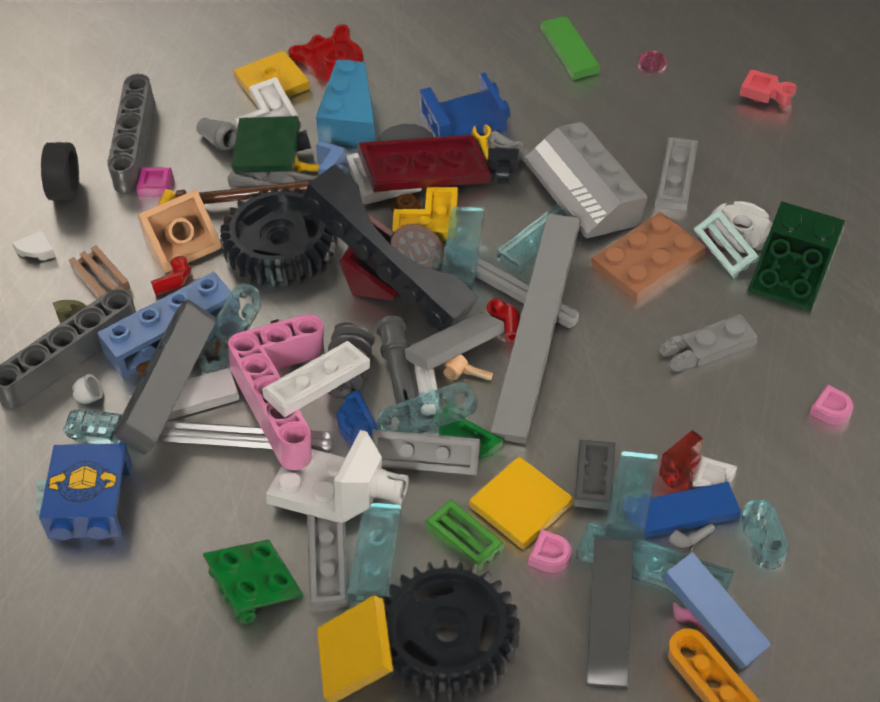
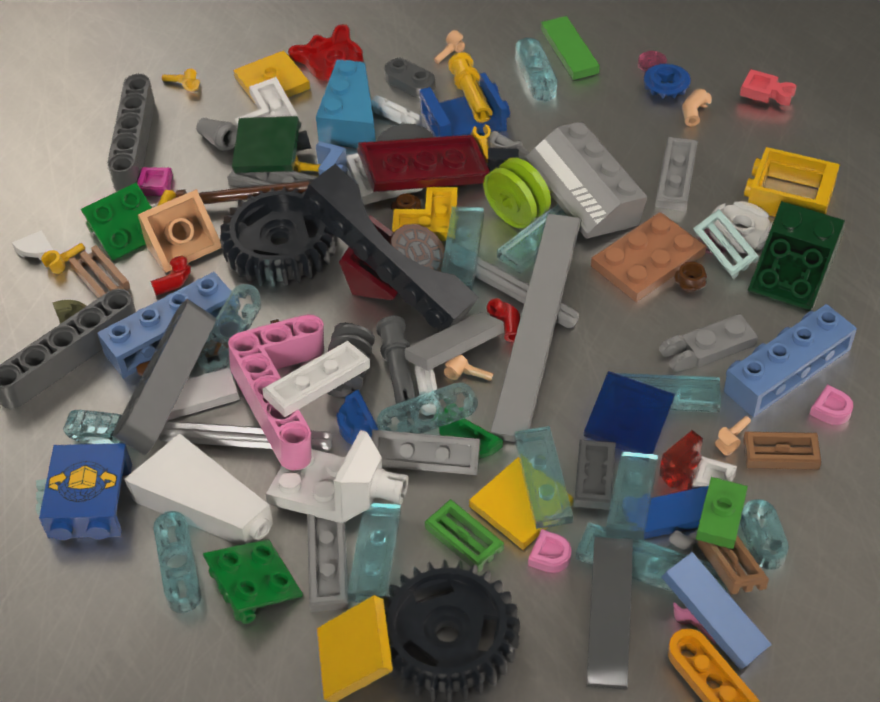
black tyre [41,142,79,200] -> none
white hinge [72,374,103,404] -> none
none -> yellow hand [41,243,85,274]
none -> green hinge [81,182,152,262]
none -> white slope [124,433,274,545]
none -> clear light blue beam [153,511,202,613]
none -> yellow hand [161,68,200,92]
none -> white axle [371,95,422,126]
none -> dark grey plate [384,58,435,97]
none -> light nougat hand [434,30,465,64]
none -> yellow pin [448,52,492,123]
none -> lime wheel [483,157,551,229]
none -> clear light blue tile [514,426,573,529]
none -> clear light blue beam [516,38,558,101]
none -> clear blue tile [583,371,675,460]
none -> clear light blue tile [614,373,721,412]
none -> blue gear [644,64,691,99]
none -> reddish brown plate [675,261,707,291]
none -> light nougat arm [682,88,712,127]
none -> bright green plate [696,477,748,549]
none -> medium nougat tile [697,535,769,595]
none -> light nougat hand [715,416,751,456]
none -> medium blue brick [724,304,857,418]
none -> medium nougat tile [743,432,822,470]
none -> yellow window [744,147,840,217]

